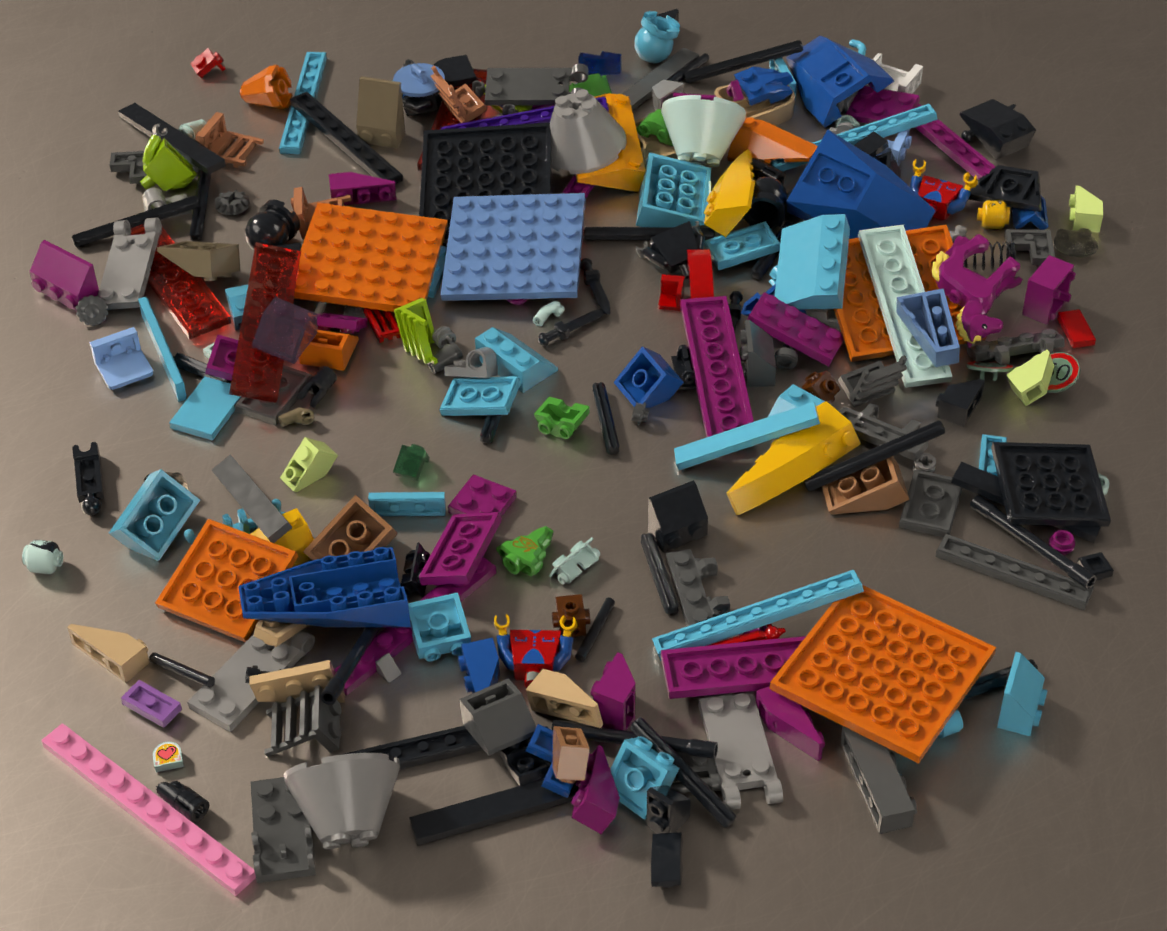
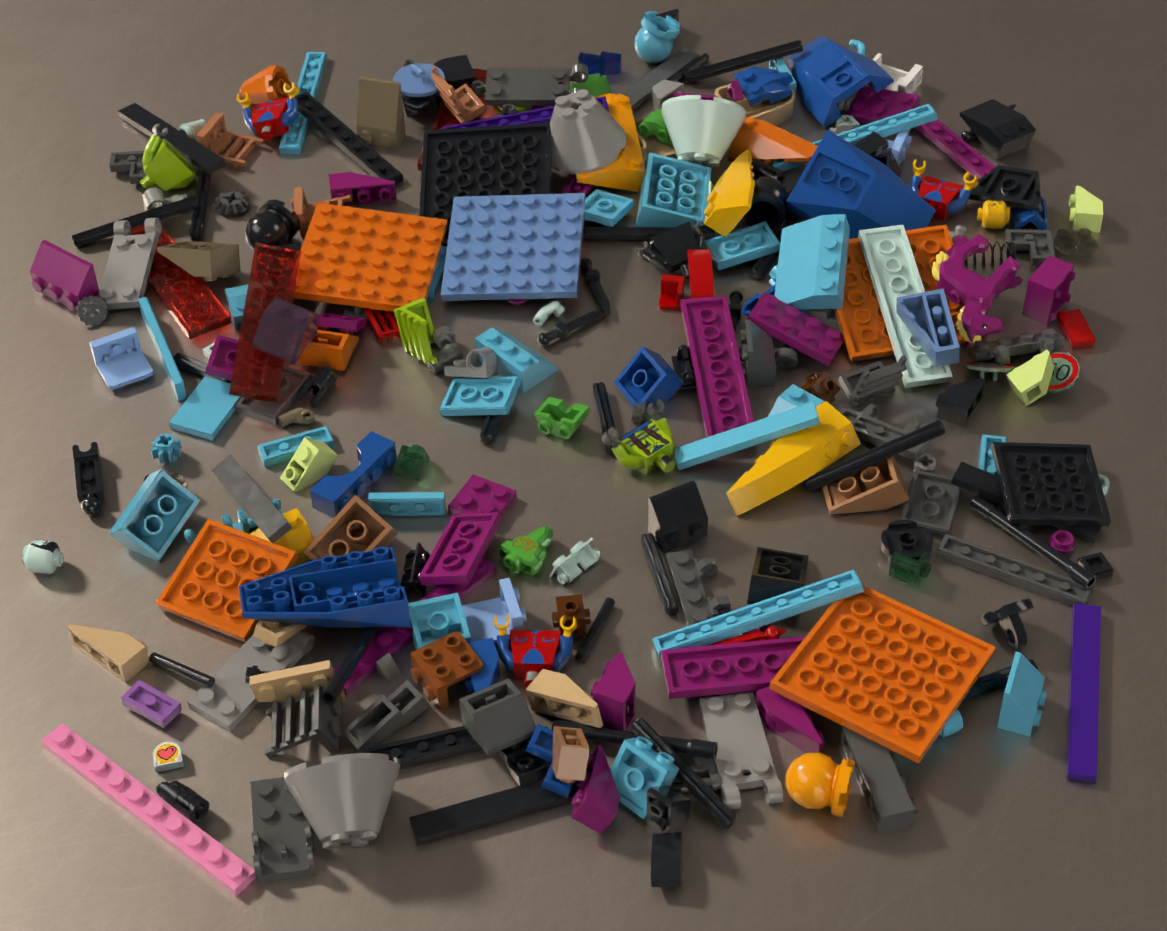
red bracket [190,48,226,78] -> none
none -> medium azure gear [151,434,182,464]
none -> torso [236,82,300,141]
none -> medium azure tile [257,426,335,467]
none -> blue arch [310,431,397,518]
none -> dark grey slope [342,680,431,750]
none -> dark orange bracket [410,632,483,709]
none -> light blue bracket [462,578,527,643]
none -> medium azure plate [584,189,634,227]
none -> torso [601,399,676,474]
none -> black slope [747,547,809,605]
none -> light orange tile [785,753,855,817]
none -> black plate [880,519,933,565]
none -> clear green bracket [888,551,932,587]
none -> black tile [980,598,1034,649]
none -> dark purple tile [1066,603,1101,783]

